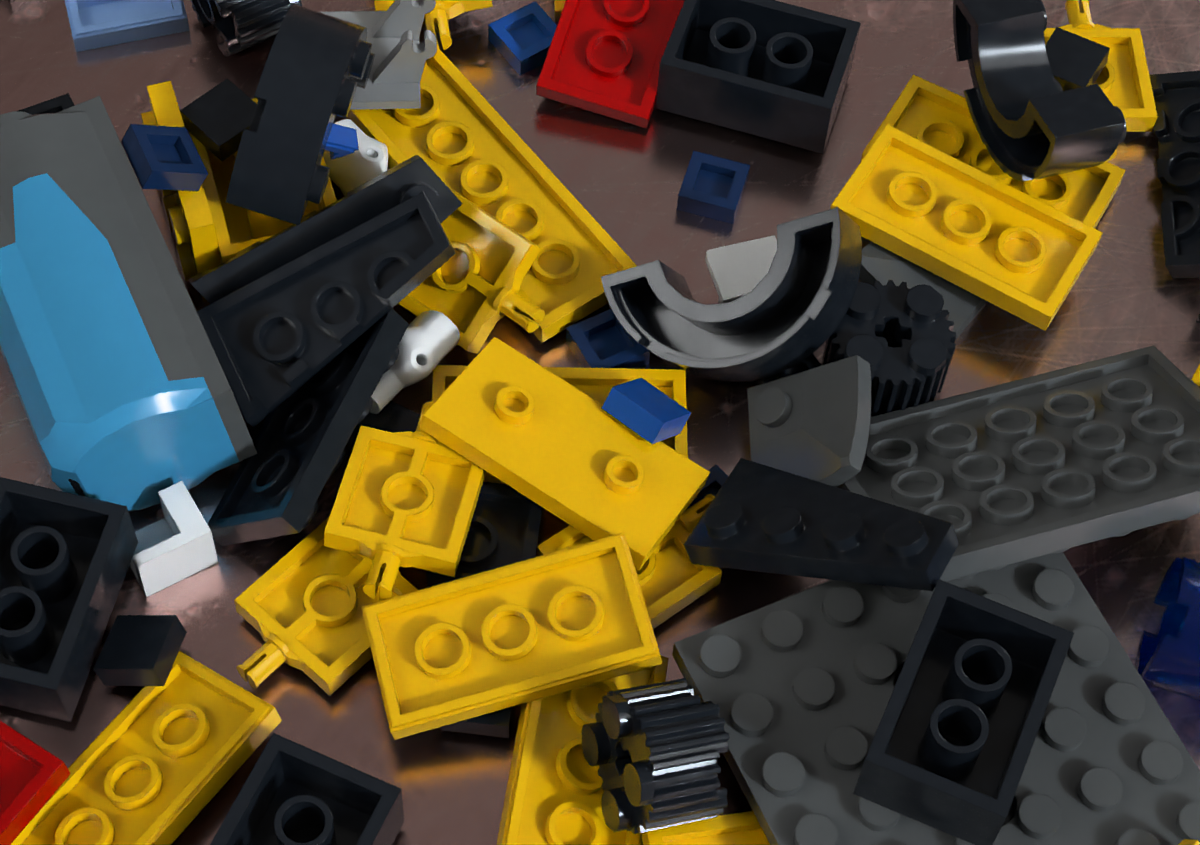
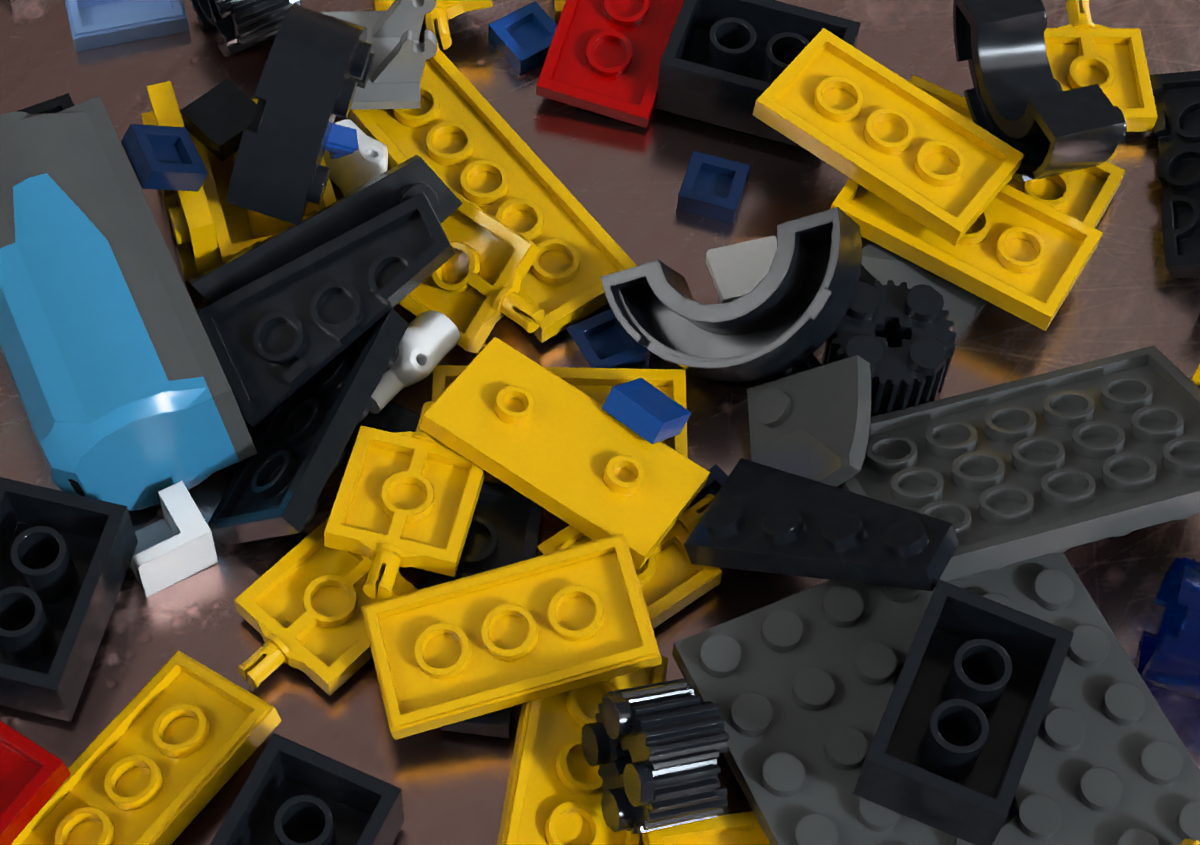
black tile [93,615,187,686] -> none
black tile [1046,27,1110,91] -> none
none -> yellow plate [752,28,1024,246]

